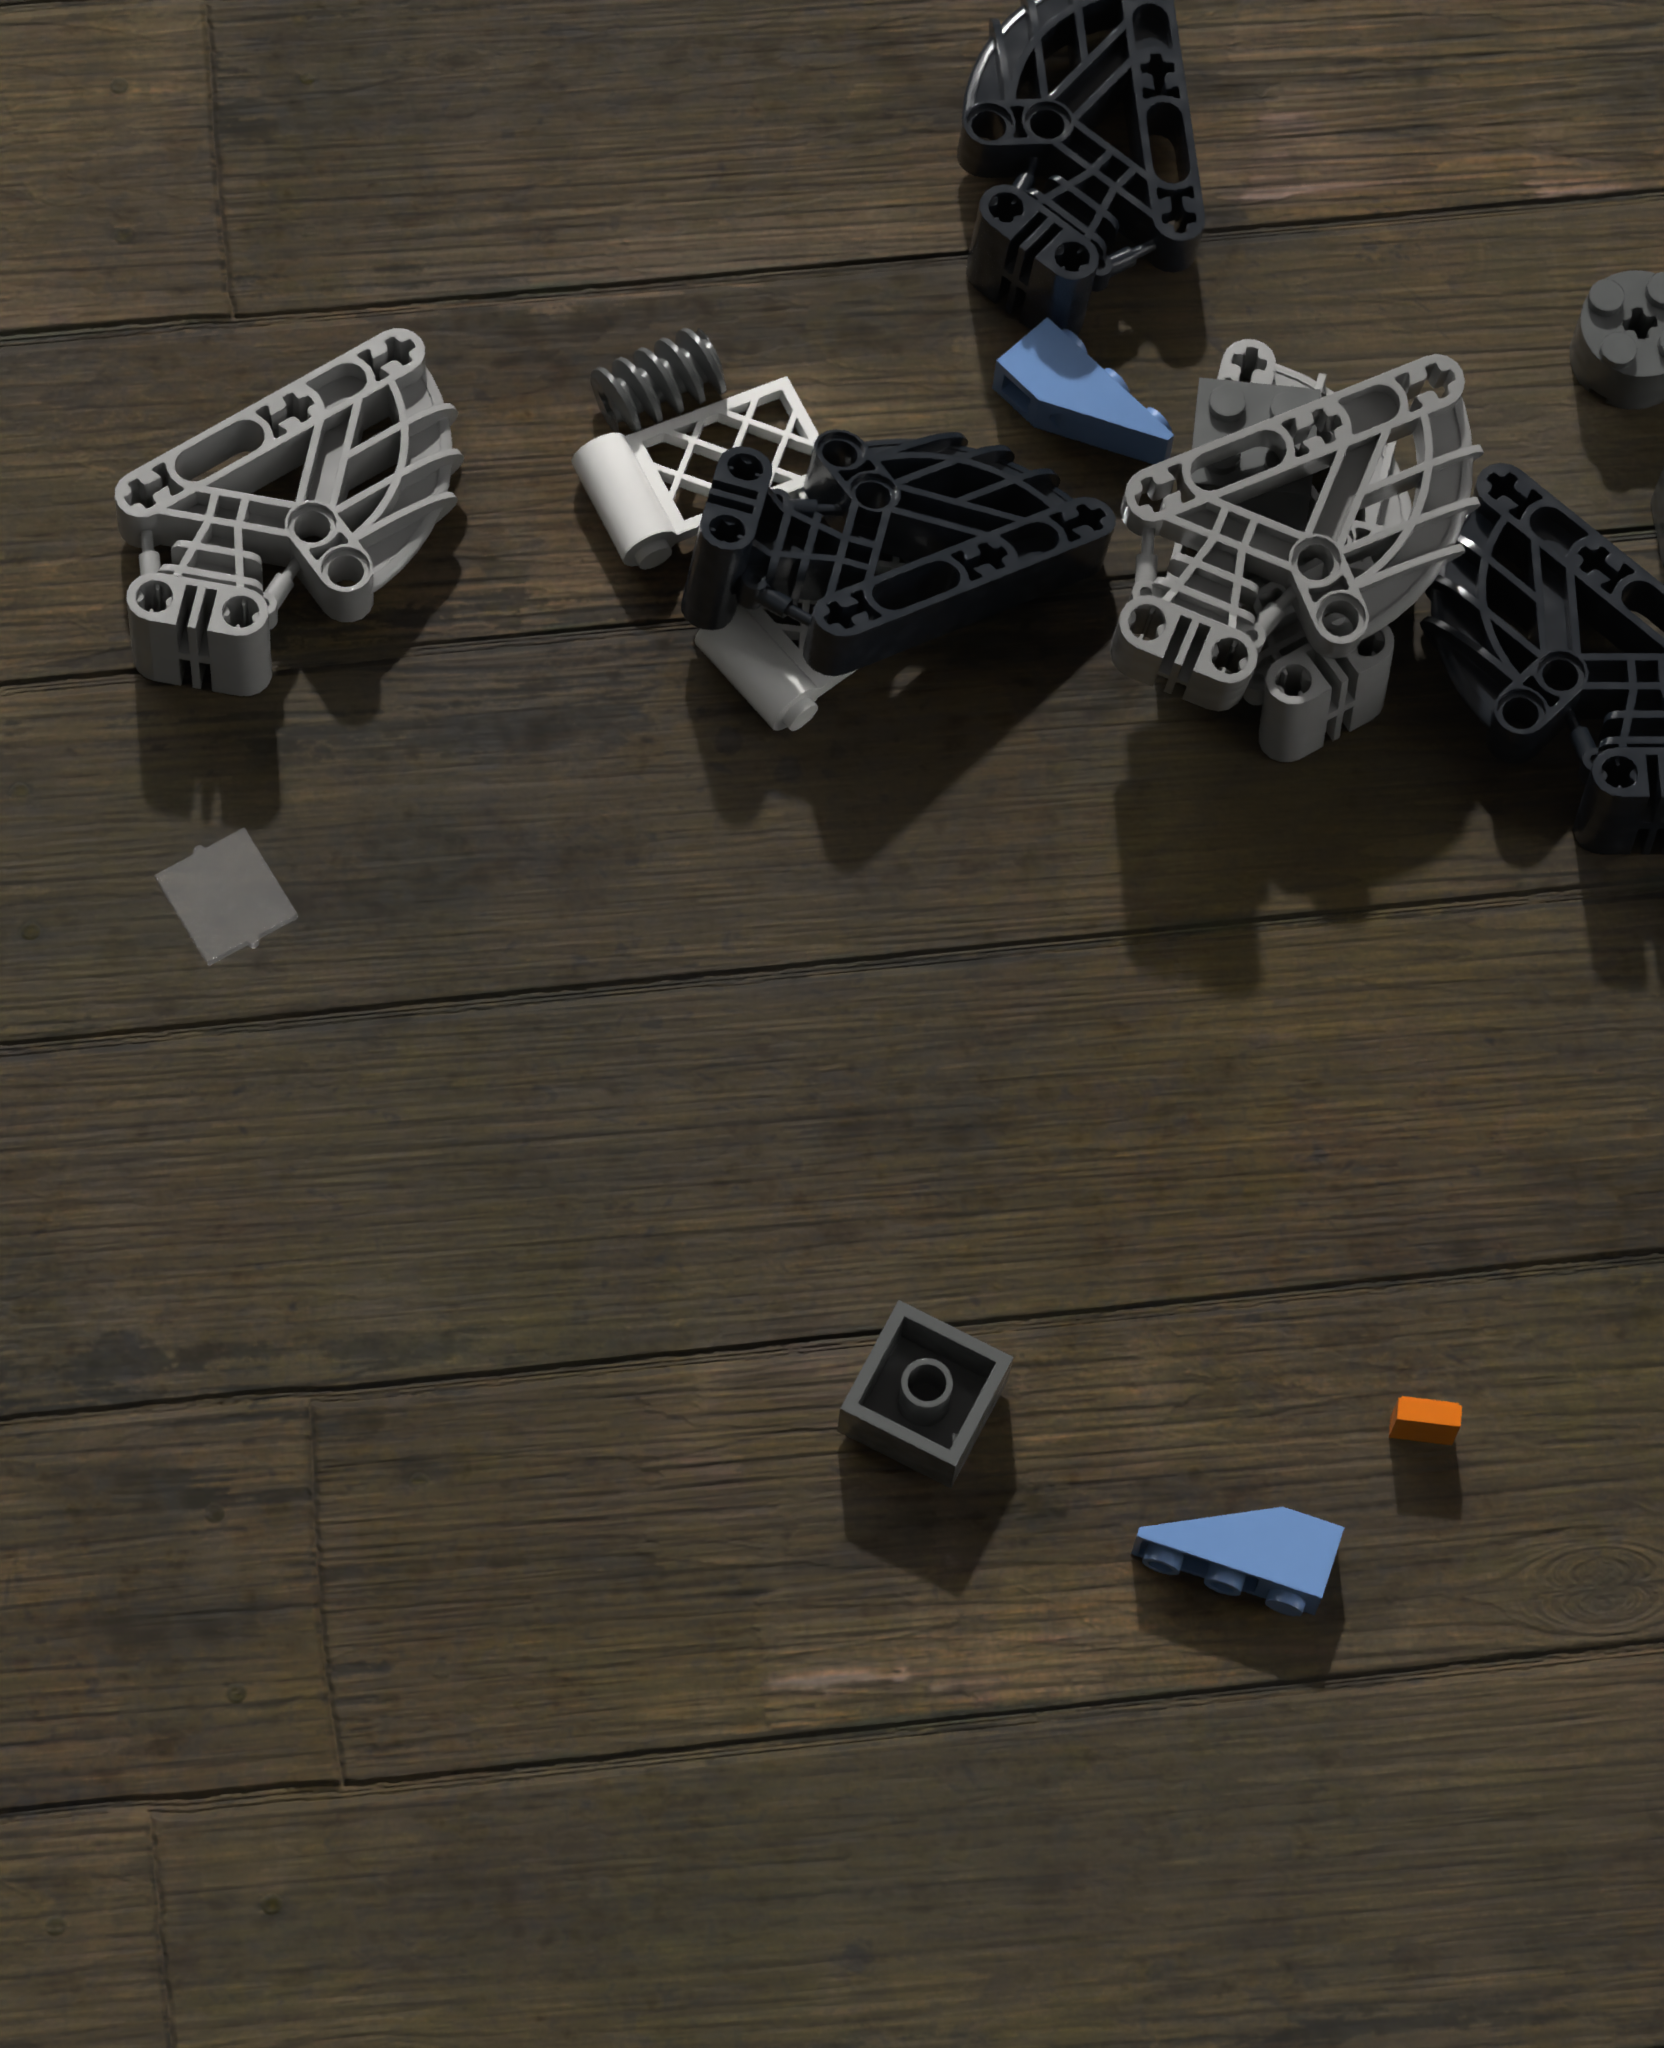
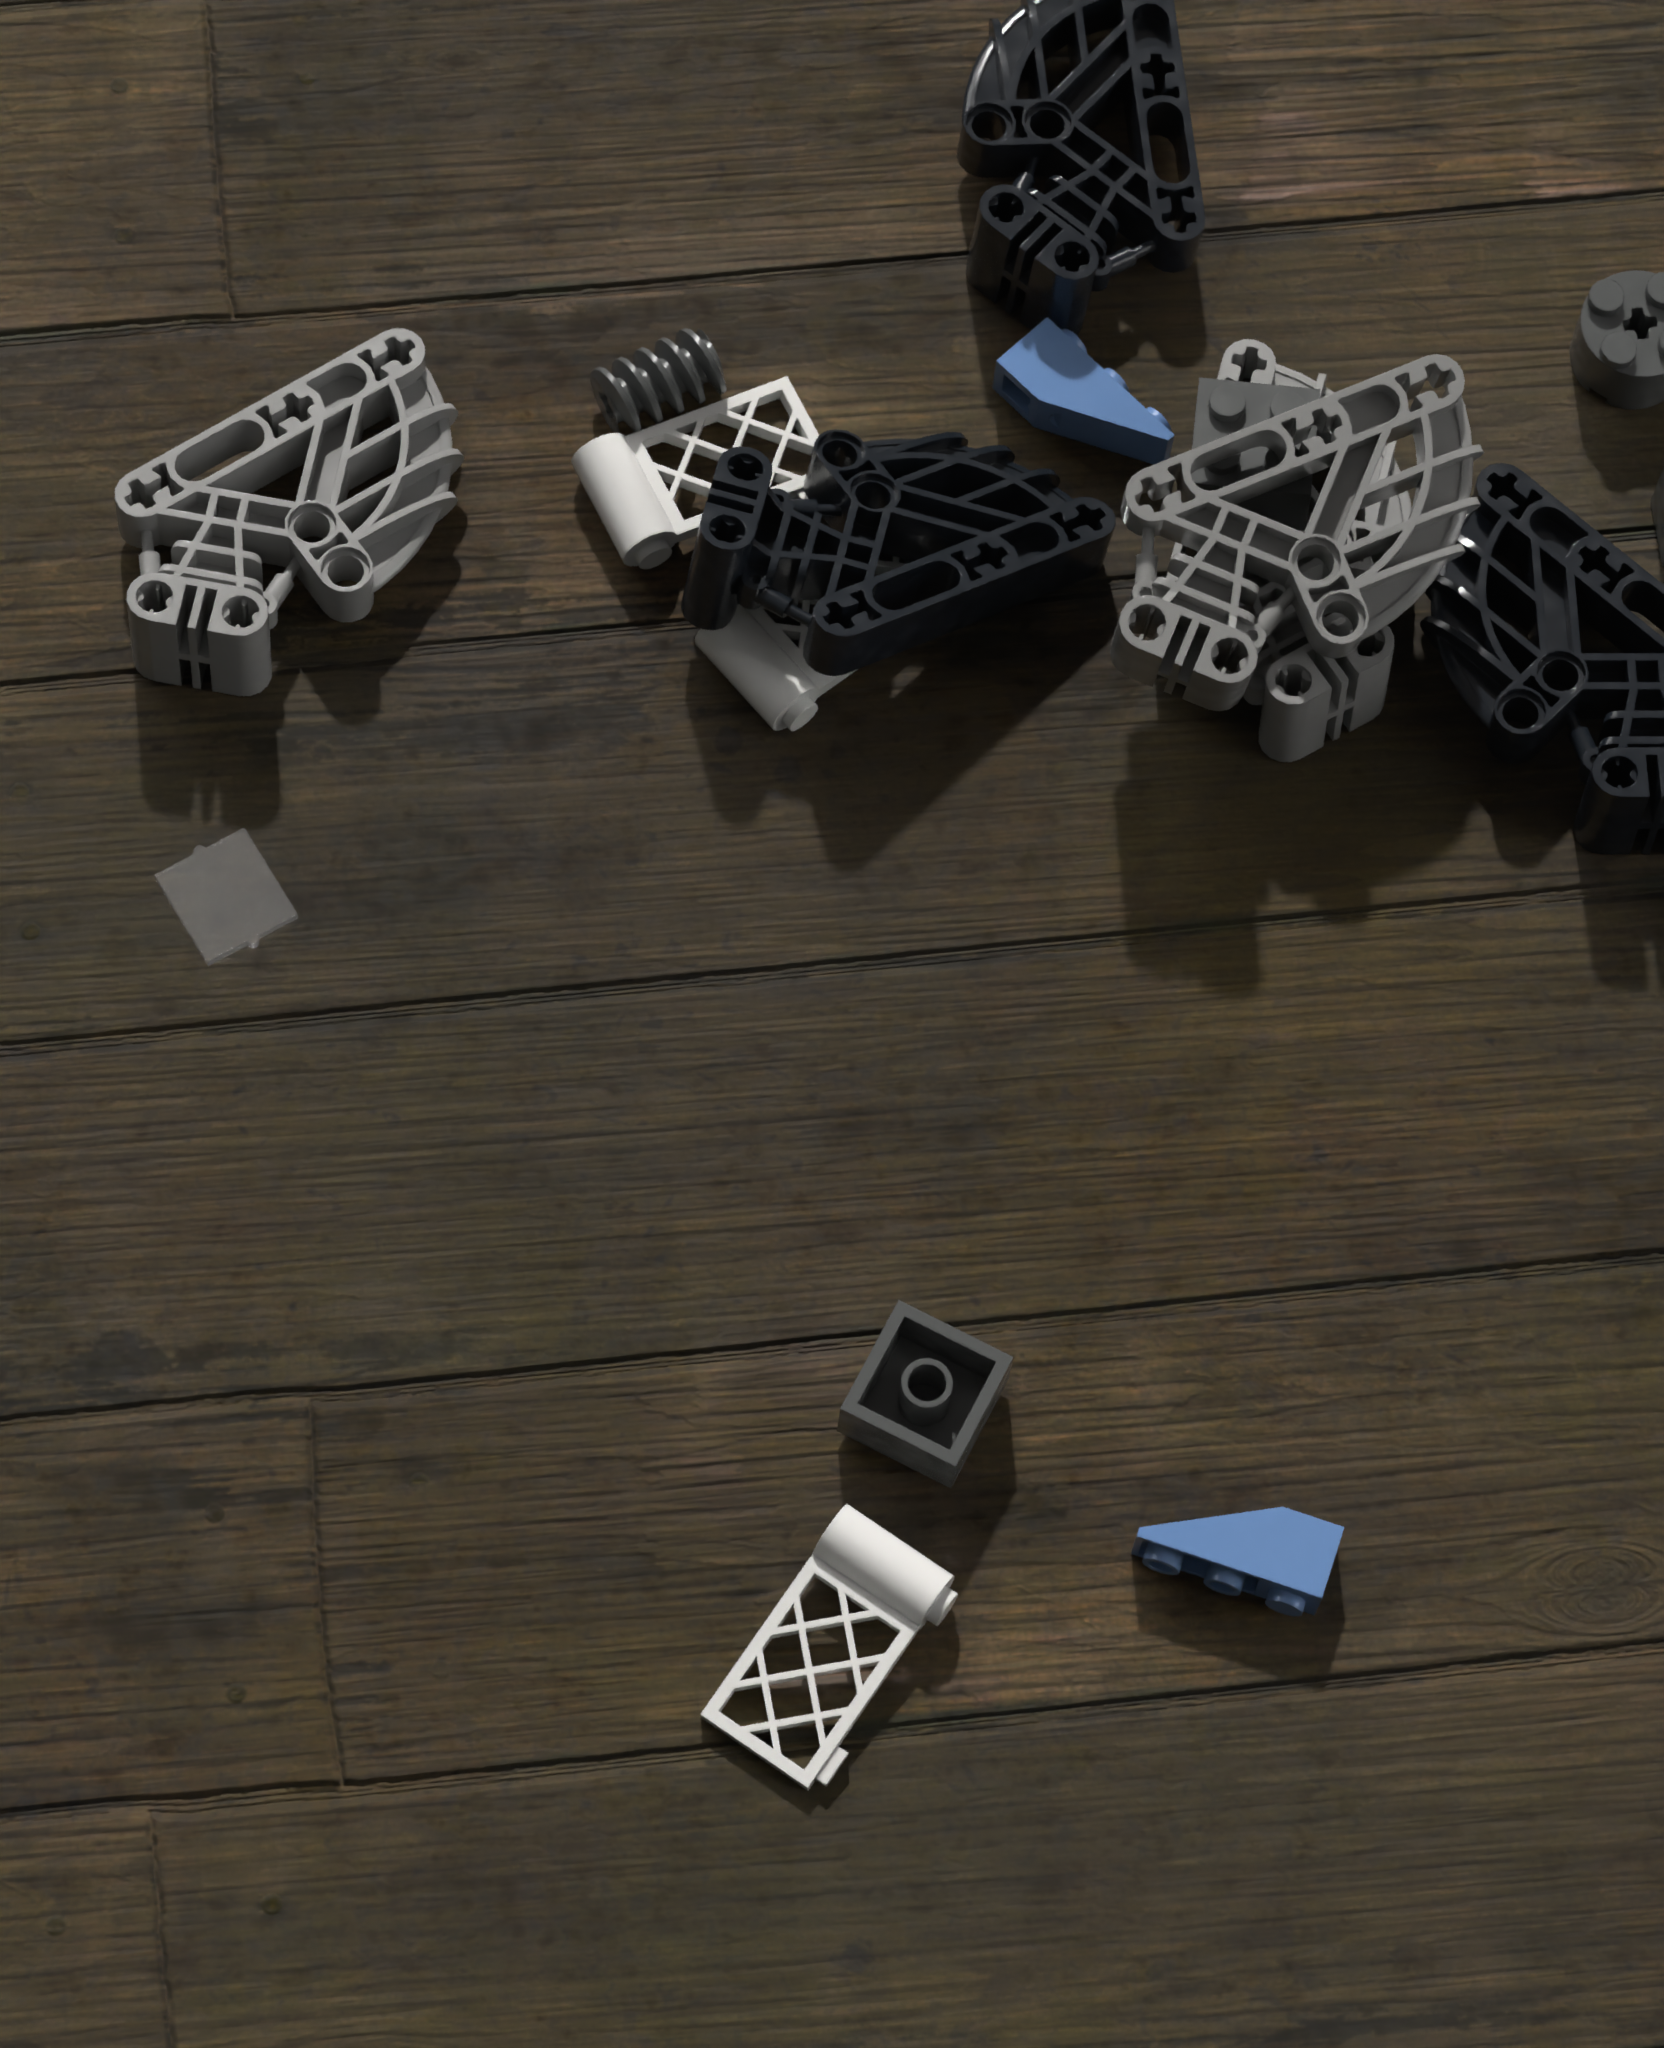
orange tile [1389,1396,1462,1445] -> none
none -> white piece [700,1504,958,1791]

